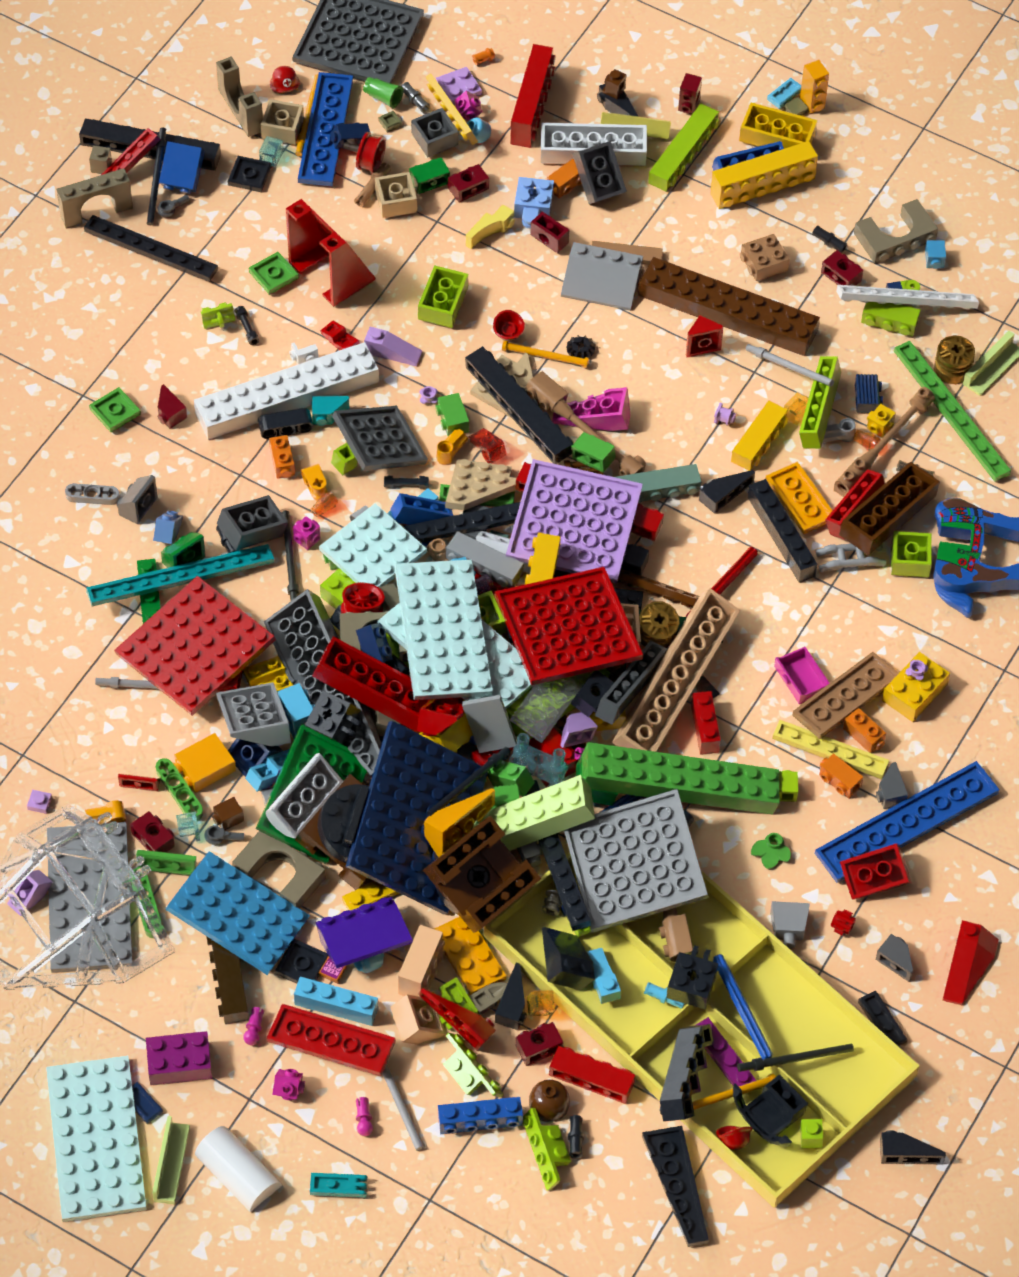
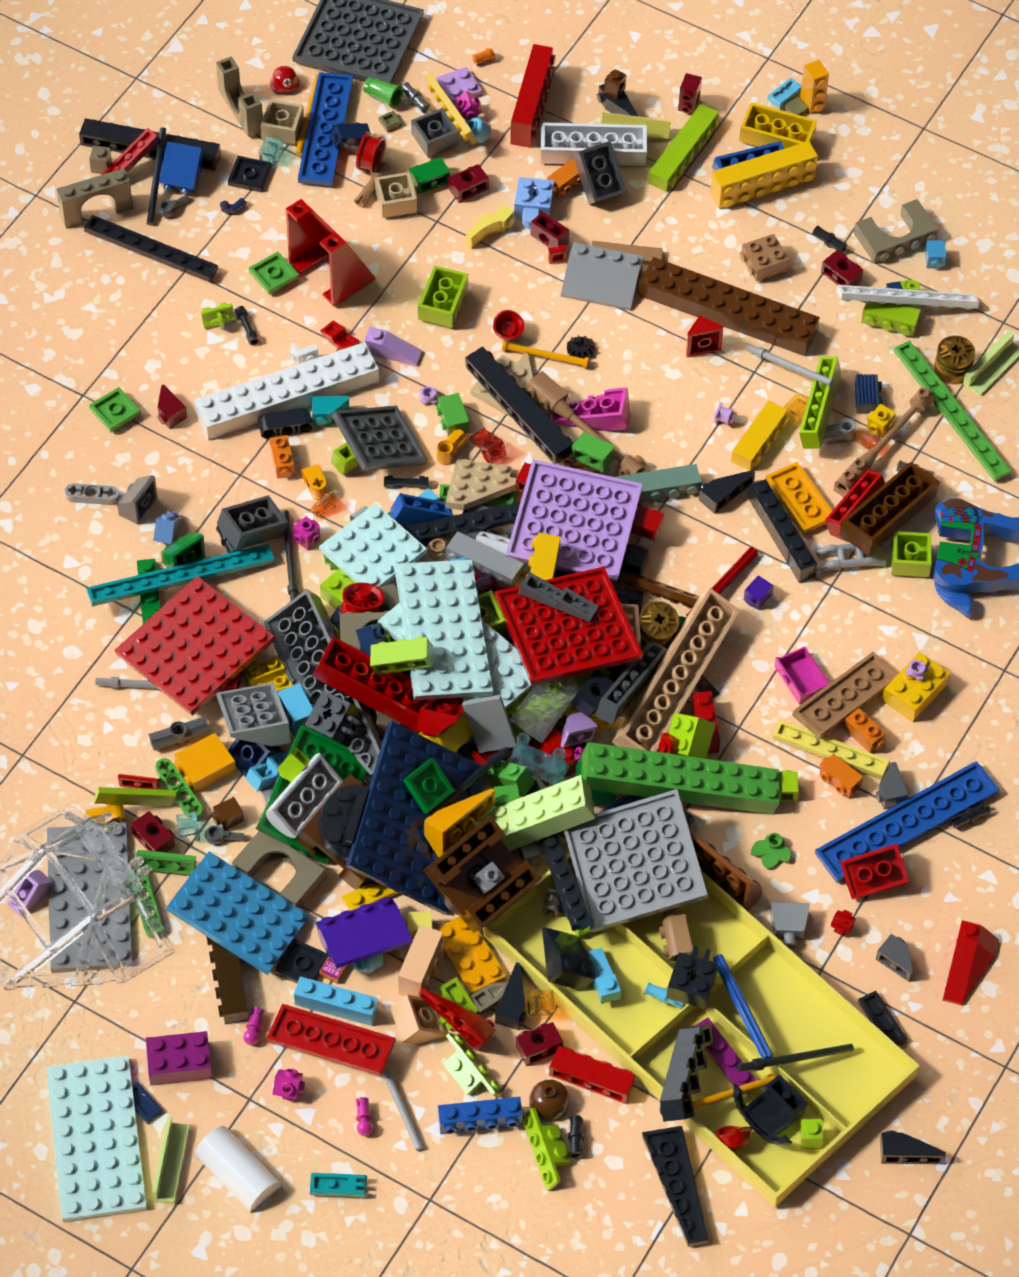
lavender plate [27,789,52,814] -> none
none -> lime tile [94,787,176,807]
none -> dark grey piece [148,717,210,751]
none -> dark blue arm [220,198,247,213]
none -> lime brick [276,747,310,782]
none -> lime brick [370,637,433,675]
none -> green plate [403,758,455,814]
none -> light yellow brick [404,912,432,939]
none -> light grey brick [471,862,505,893]
none -> dark grey slope [517,572,599,622]
none -> red tile [547,245,567,264]
none -> red plate [659,733,678,754]
none -> lime brick [669,713,716,759]
none -> dark orange slope [690,833,763,911]
none -> dark purple brick [743,575,773,610]
none -> black pin [950,803,990,829]

